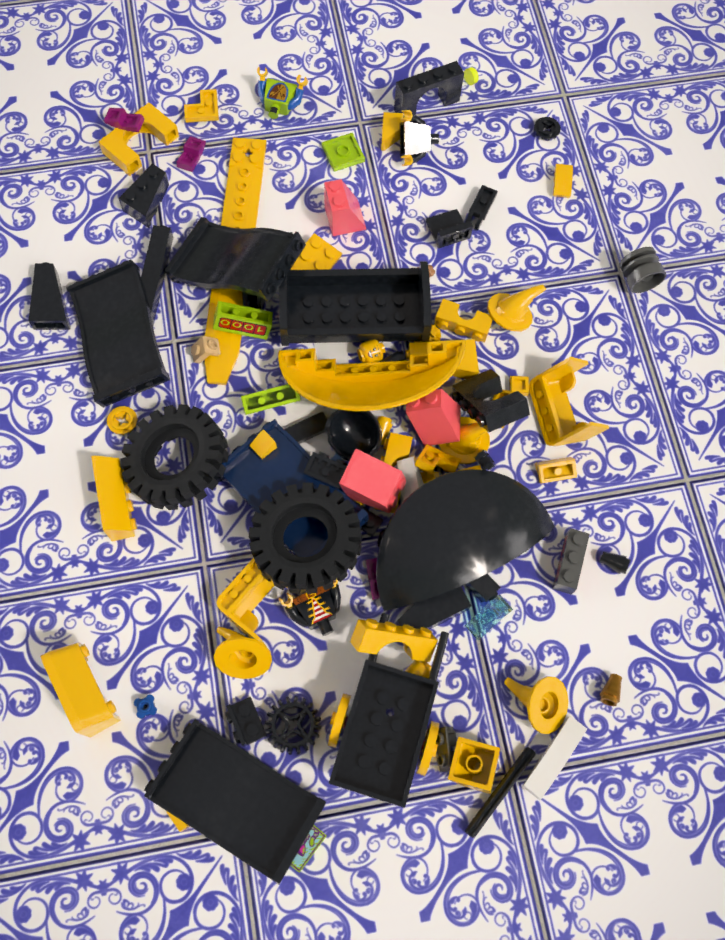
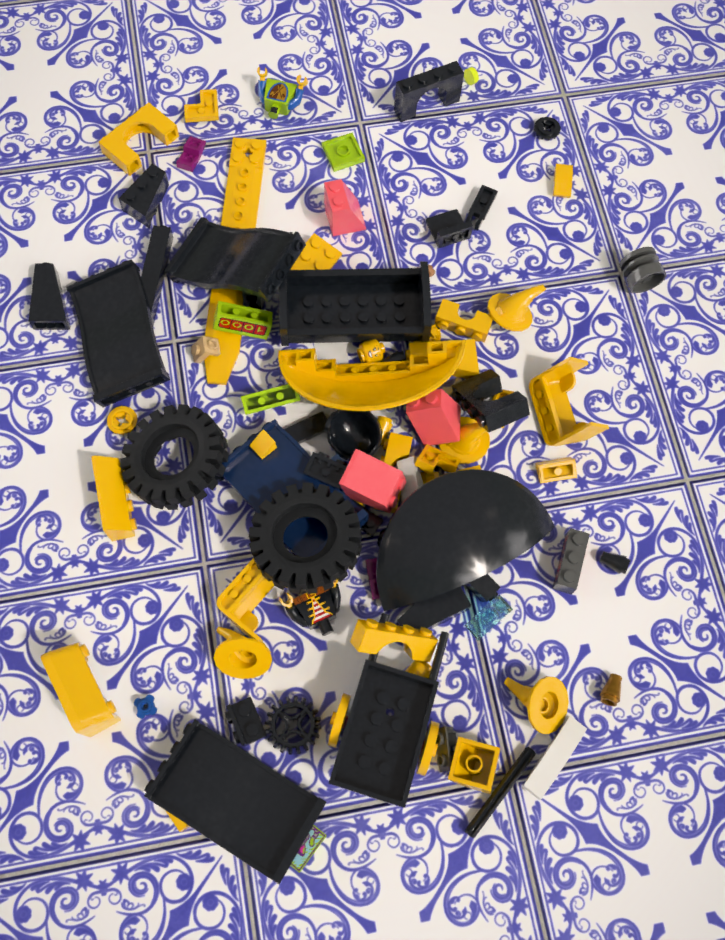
magenta slope [103,108,145,132] -> none
yellow slope [381,112,404,151] -> none
torso [400,110,439,166] -> none
black hinge [474,450,496,471] -> none
yellow tile [509,376,529,396] -> none

